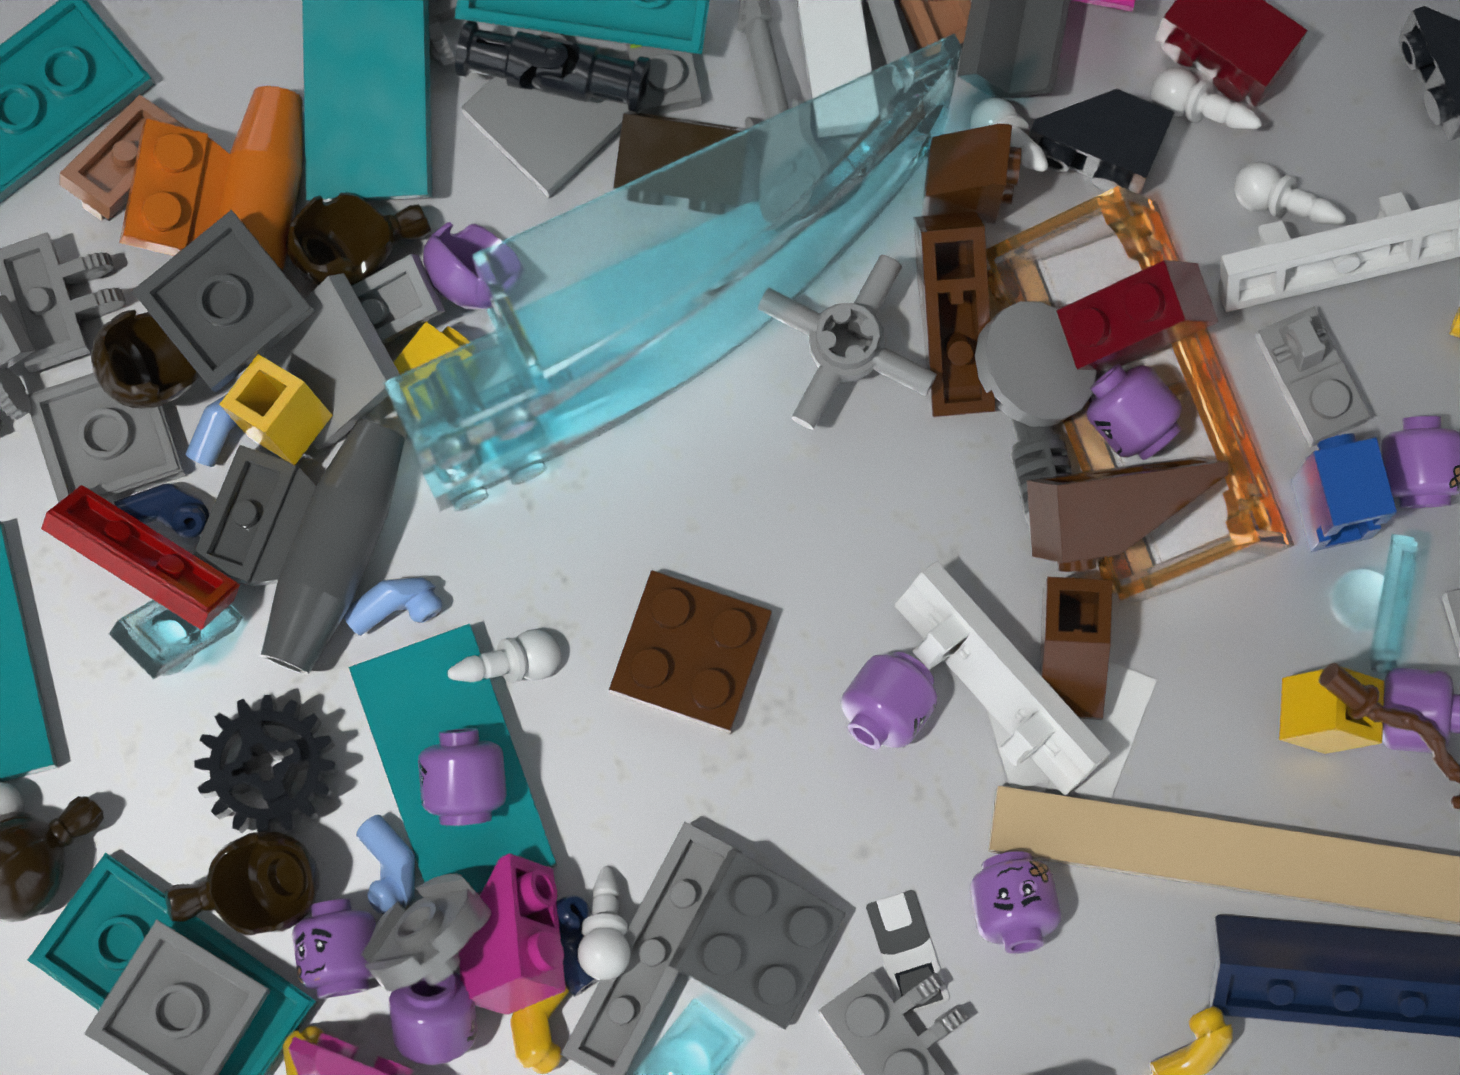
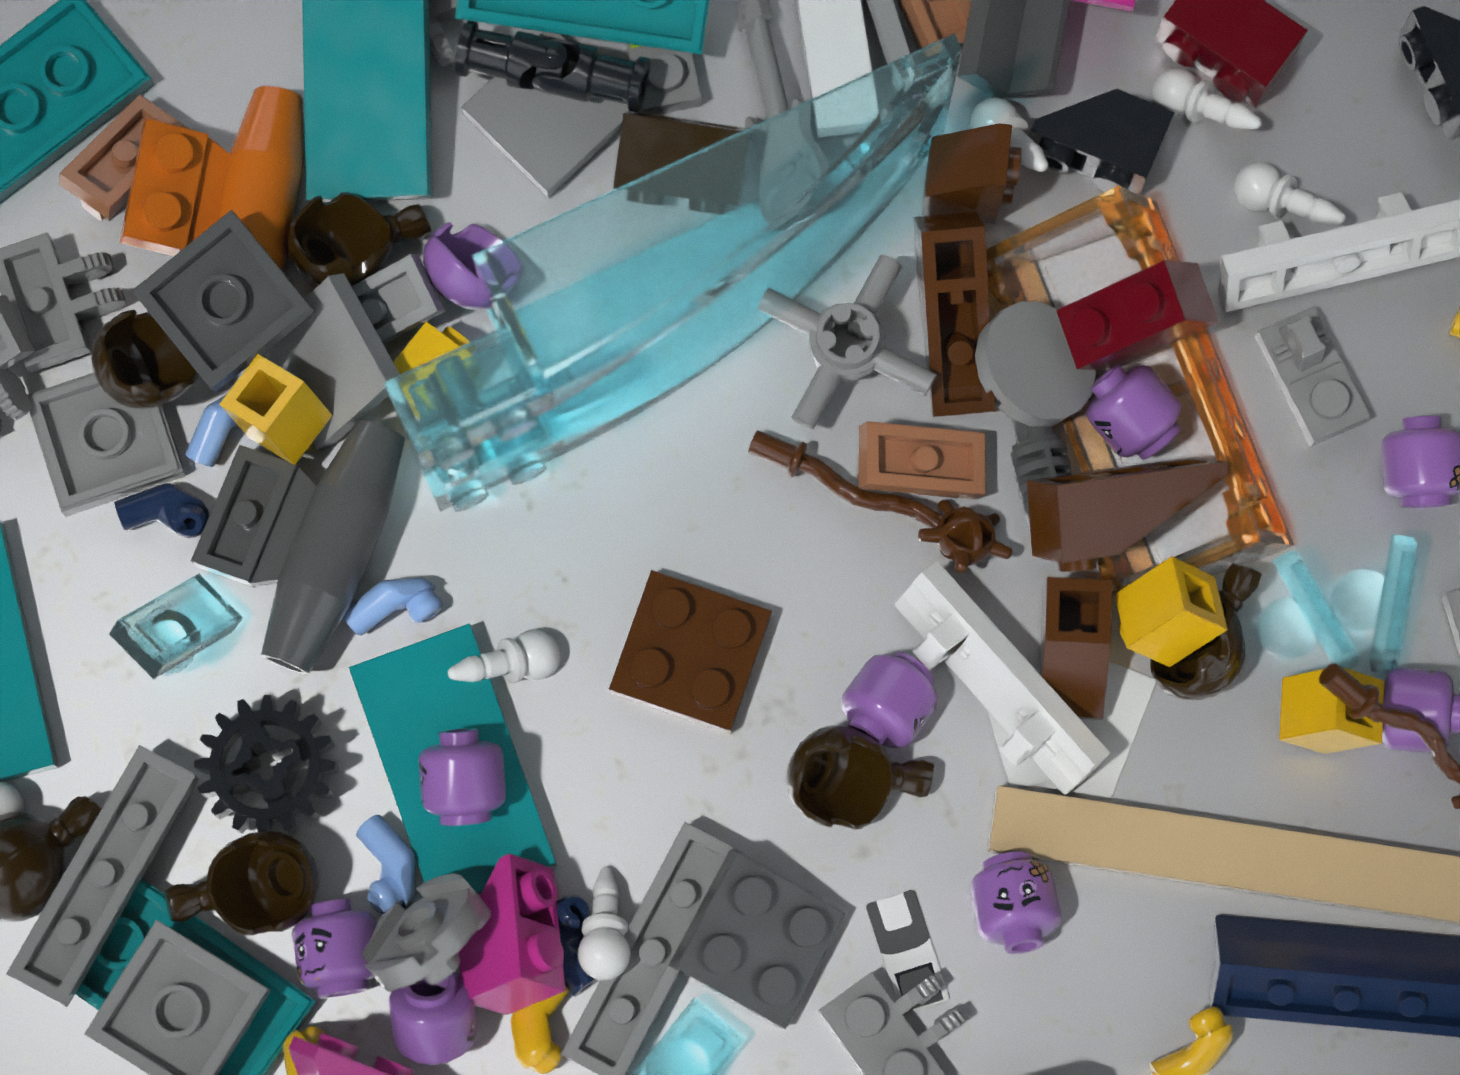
red tile [41,485,240,630] -> none
blue brick [1291,433,1397,552] -> none
none -> light grey plate [5,745,199,1009]
none -> reddish brown piece [748,430,1012,573]
none -> dark brown hair [786,725,934,830]
none -> nougat hinge [857,421,986,500]
none -> yellow brick [1114,556,1228,667]
none -> dark brown hair [1150,563,1262,700]
none -> clear light blue tile [1257,549,1359,669]

